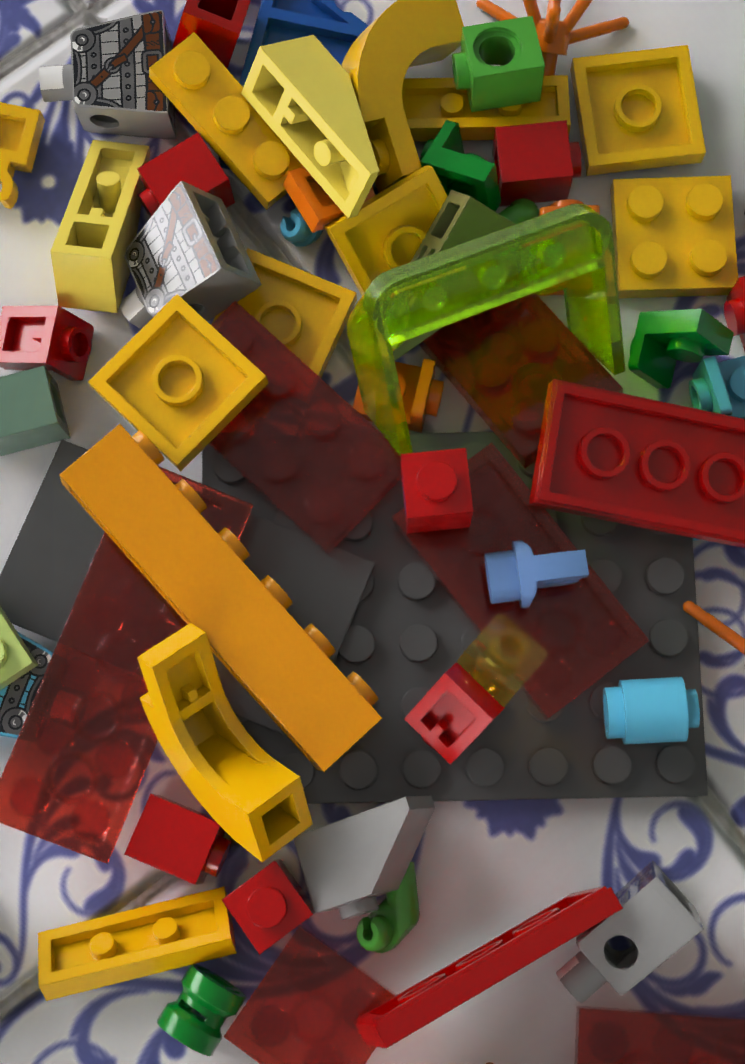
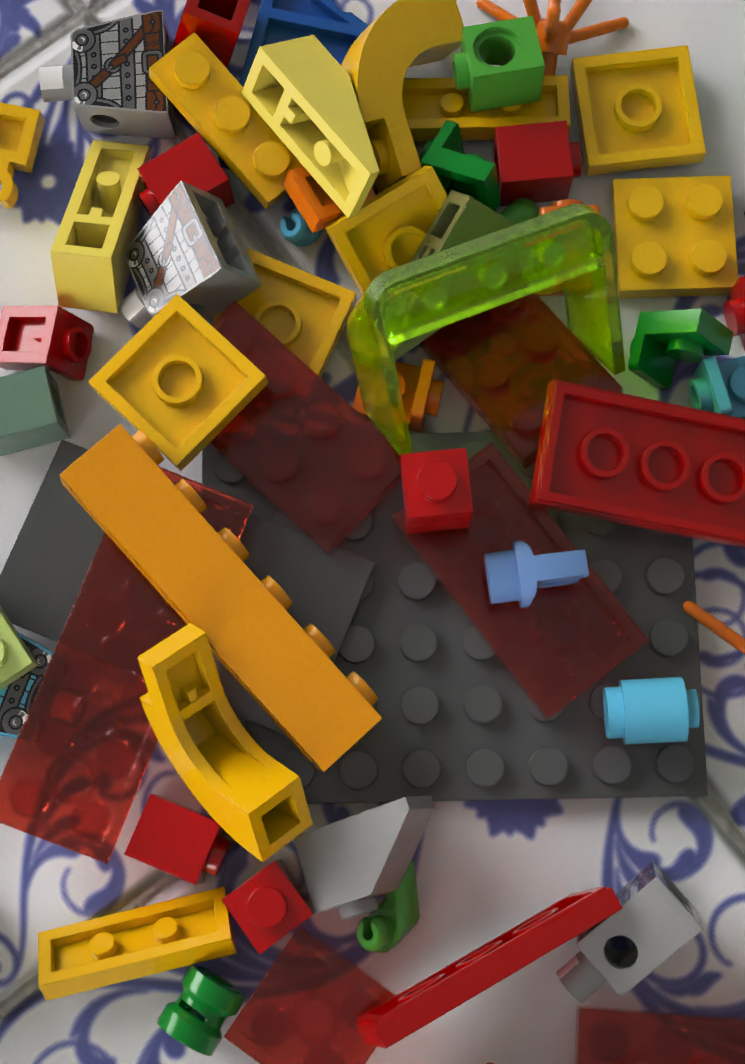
red bracket [404,662,505,765] -> none
clear yellow bracket [457,614,548,725] -> none

